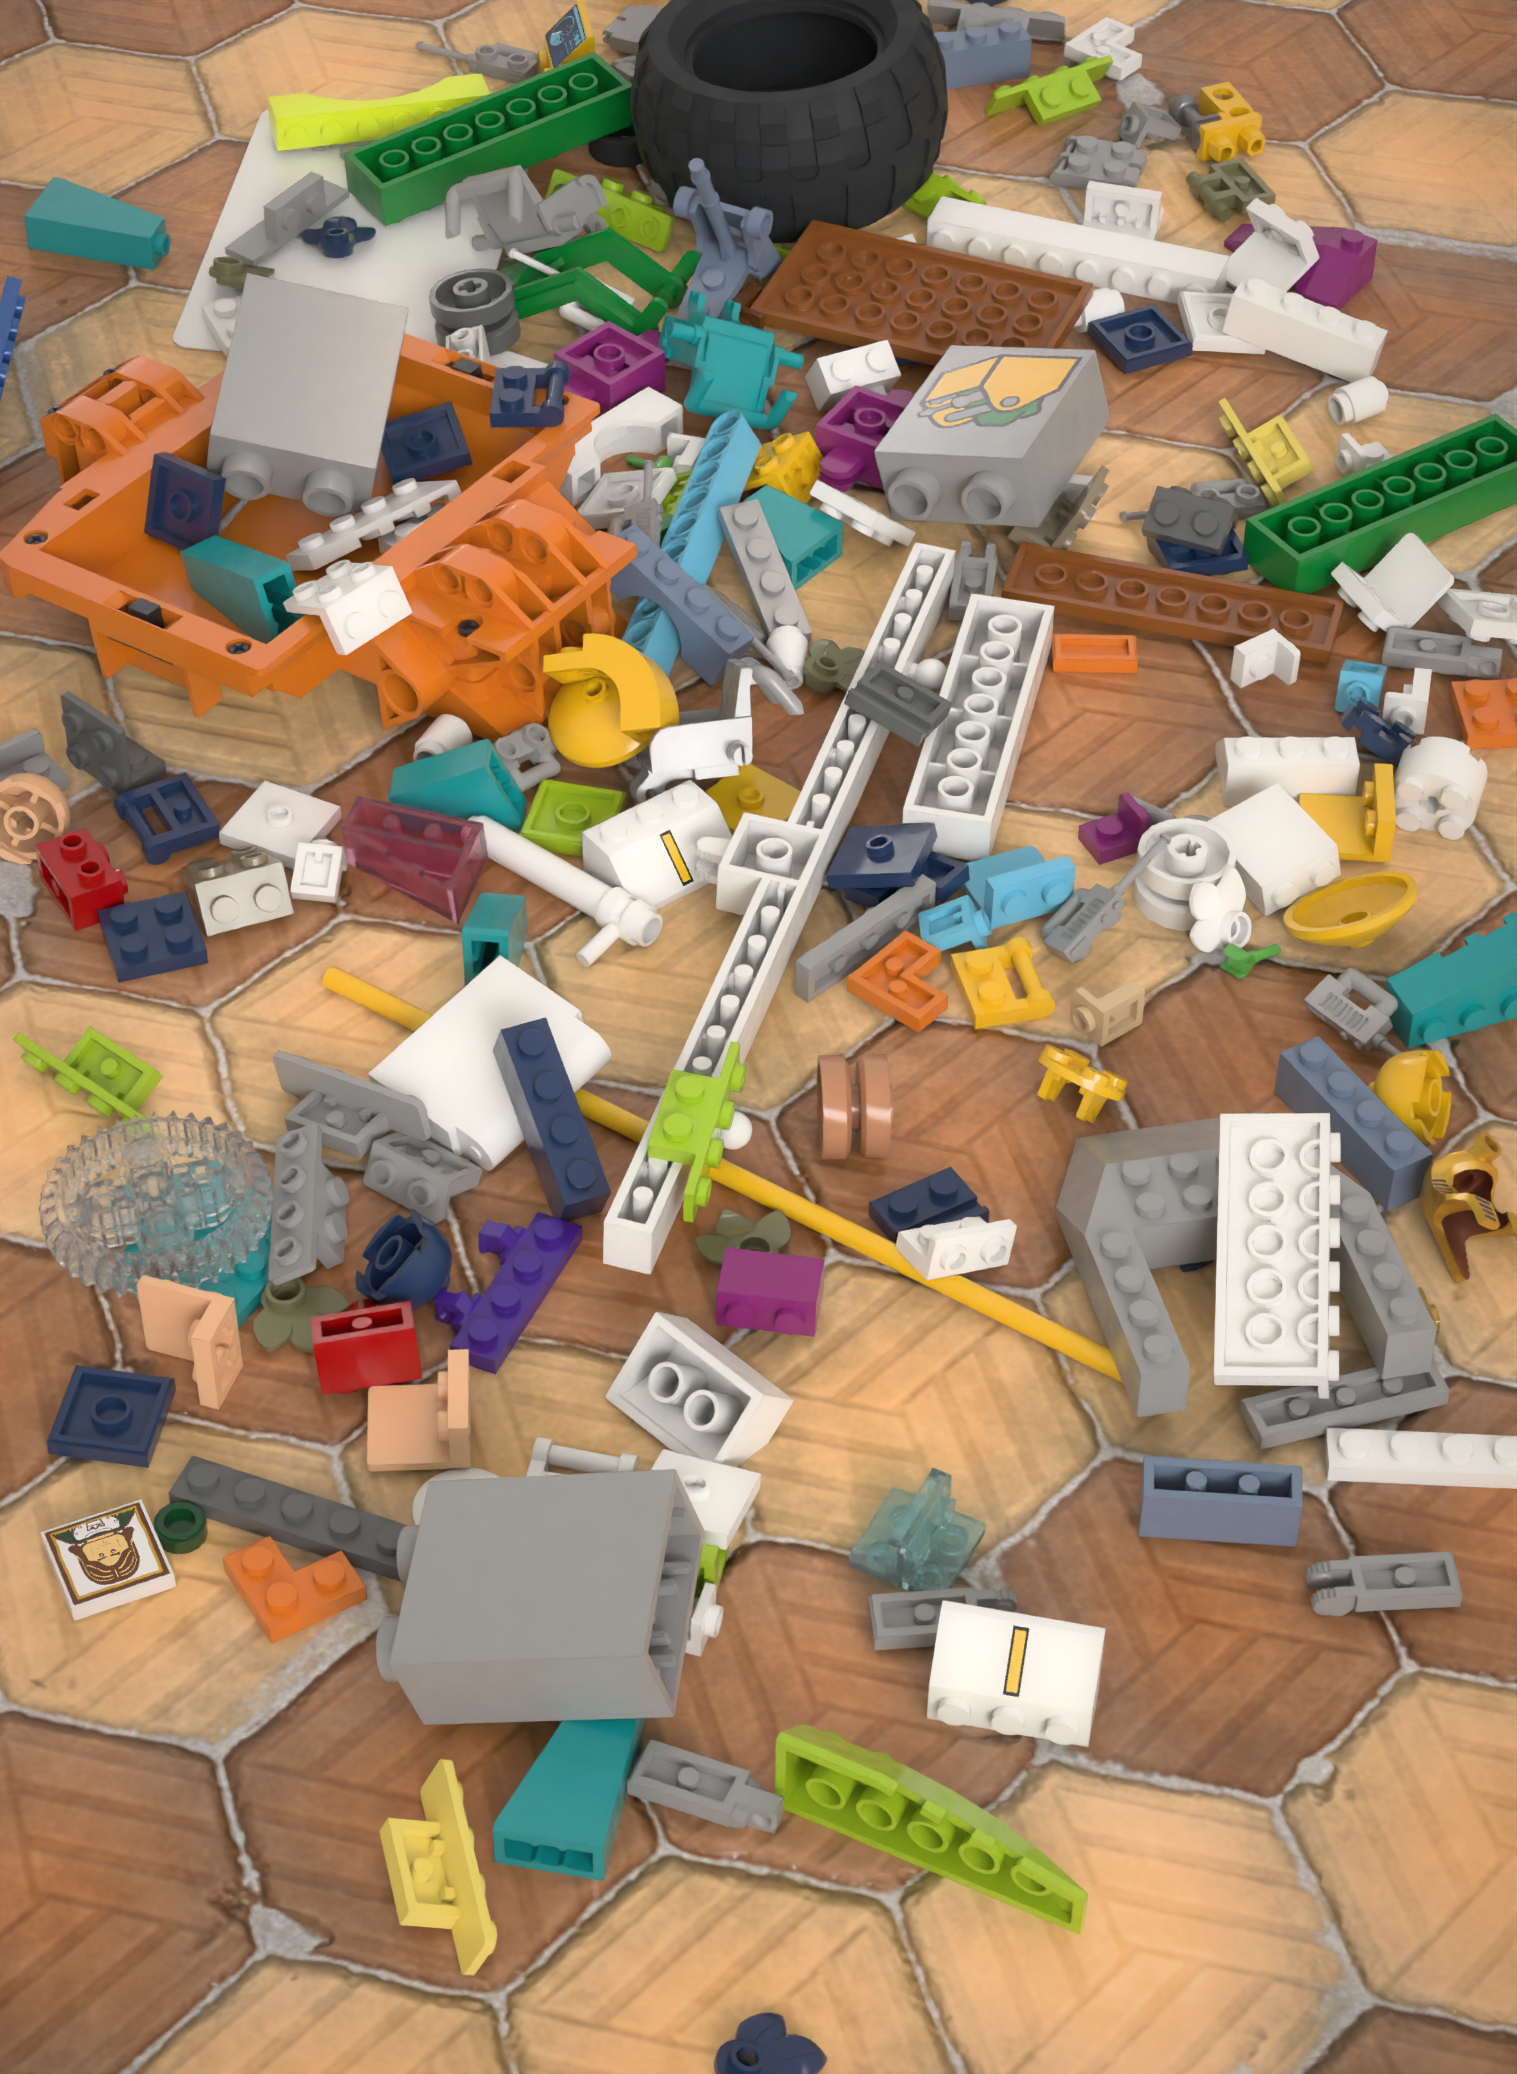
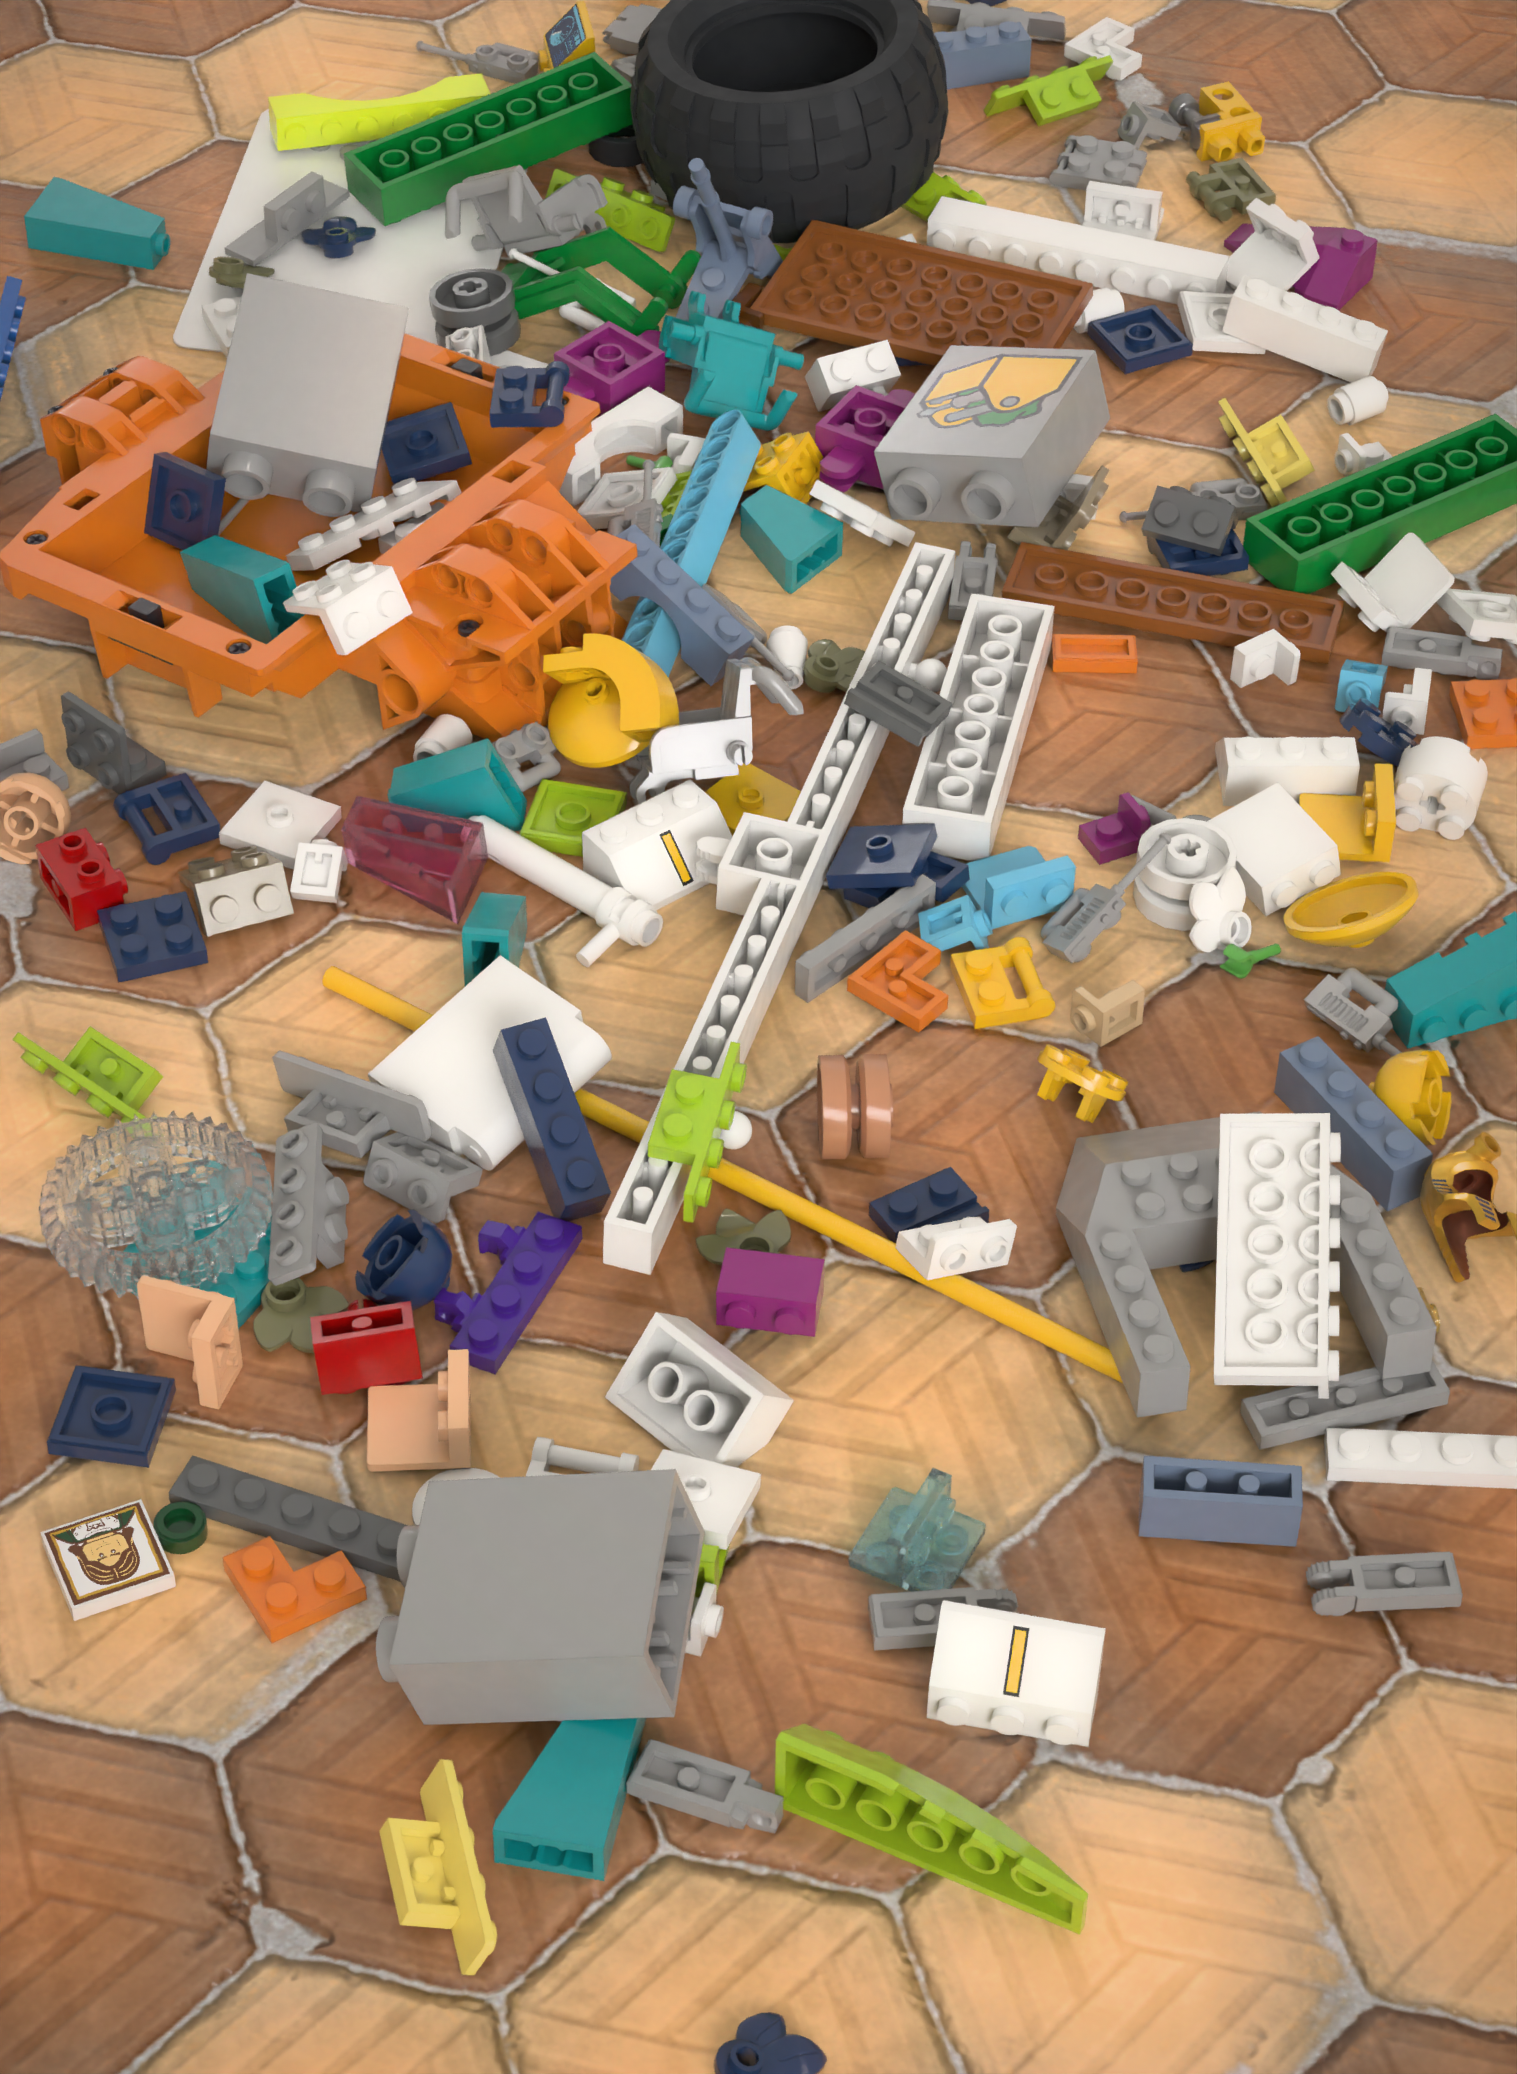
light grey plate [717,499,812,642] -> none

